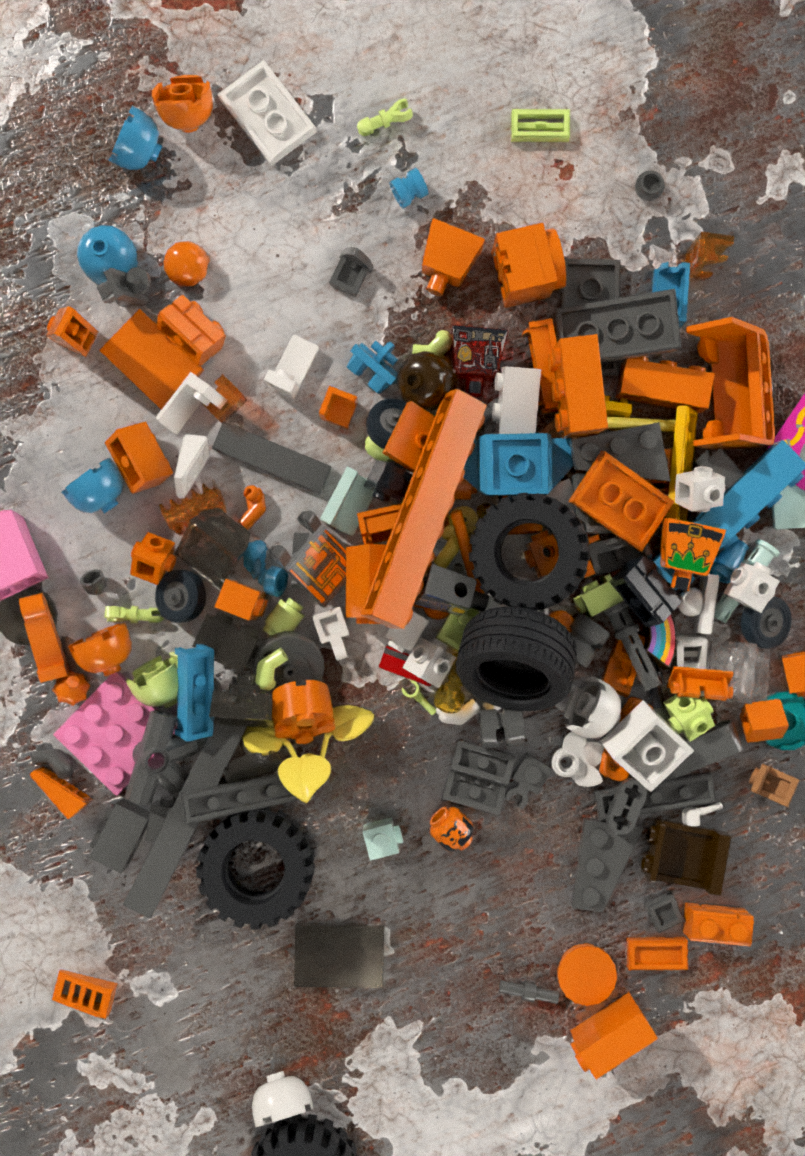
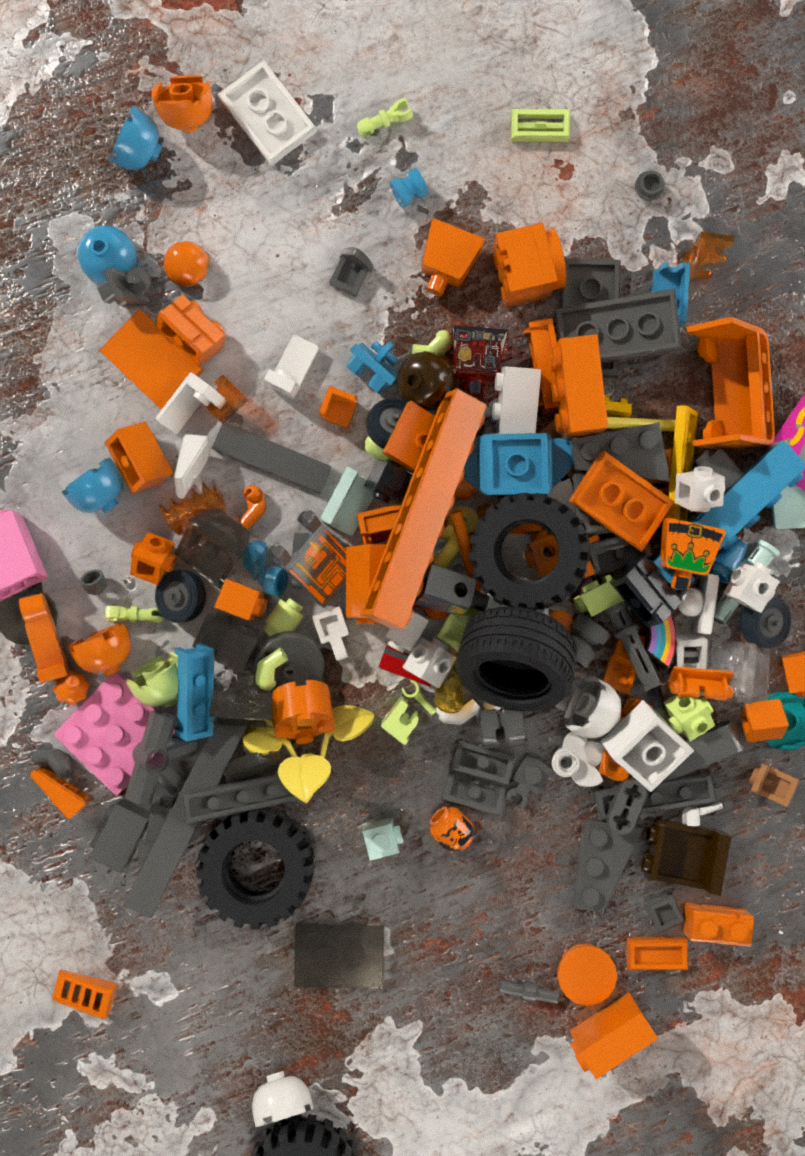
orange slope [46,306,99,357] -> none
orange brick [615,356,715,413] -> none
none -> yellowish green hinge [381,696,418,745]

